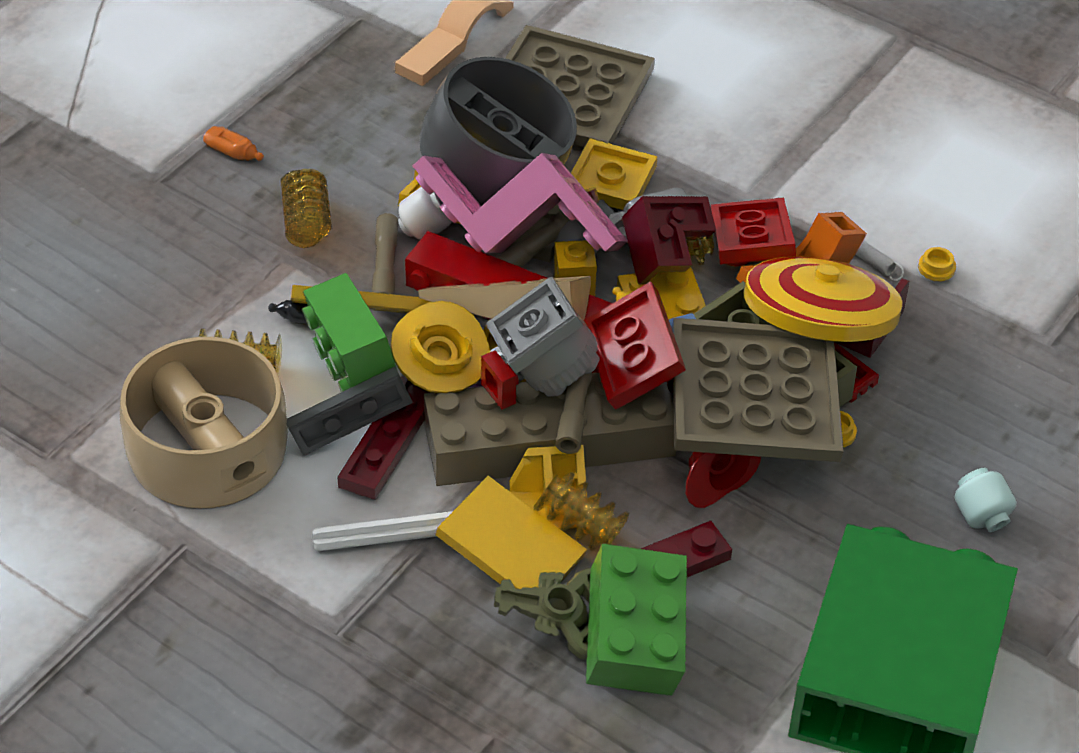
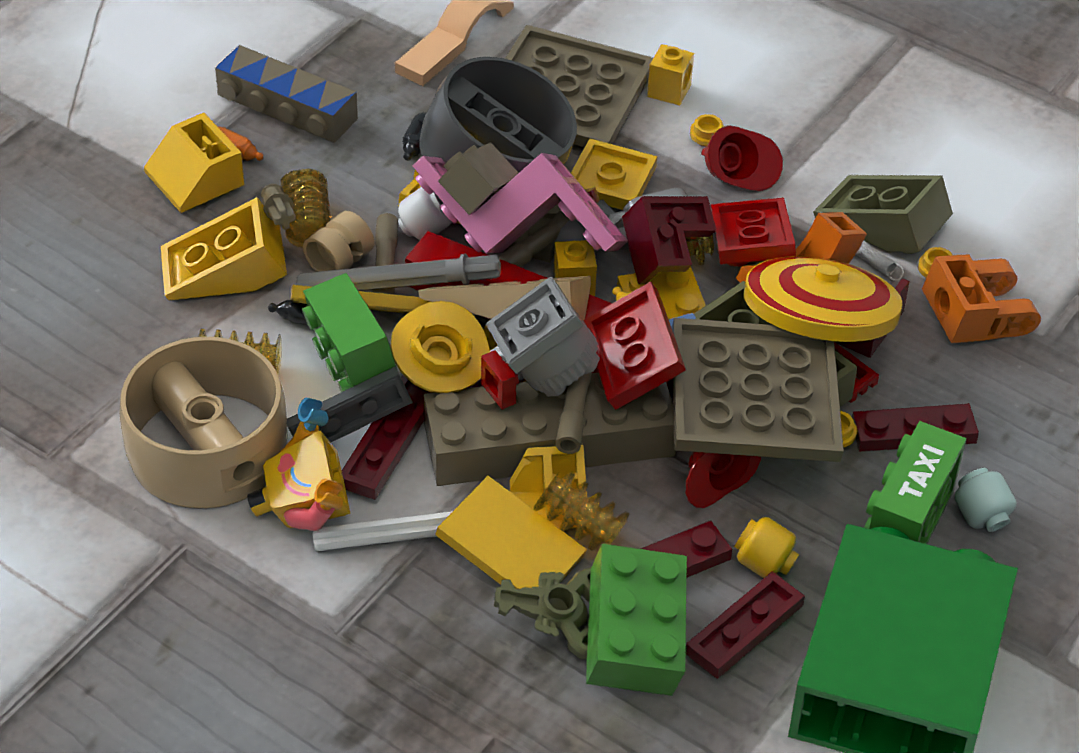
none -> yellow slope [144,112,244,213]
none -> yellow slope [160,197,287,300]
none -> dark tan brick [215,45,358,143]
none -> torso [247,398,350,531]
none -> dark tan axle [261,184,296,230]
none -> light grey axle [296,254,501,291]
none -> tan wheel [303,210,375,272]
none -> black piece [403,112,426,161]
none -> dark tan brick [438,142,518,215]
none -> yellow brick [647,44,694,106]
none -> dark red plate [686,571,805,679]
none -> yellow plate [690,114,724,147]
none -> red piece [701,125,783,191]
none -> yellow head [734,517,799,578]
none -> olive slope [813,175,953,254]
none -> dark red plate [852,403,979,452]
none -> bright green brick [864,421,967,544]
none -> orange brick [922,254,1041,343]

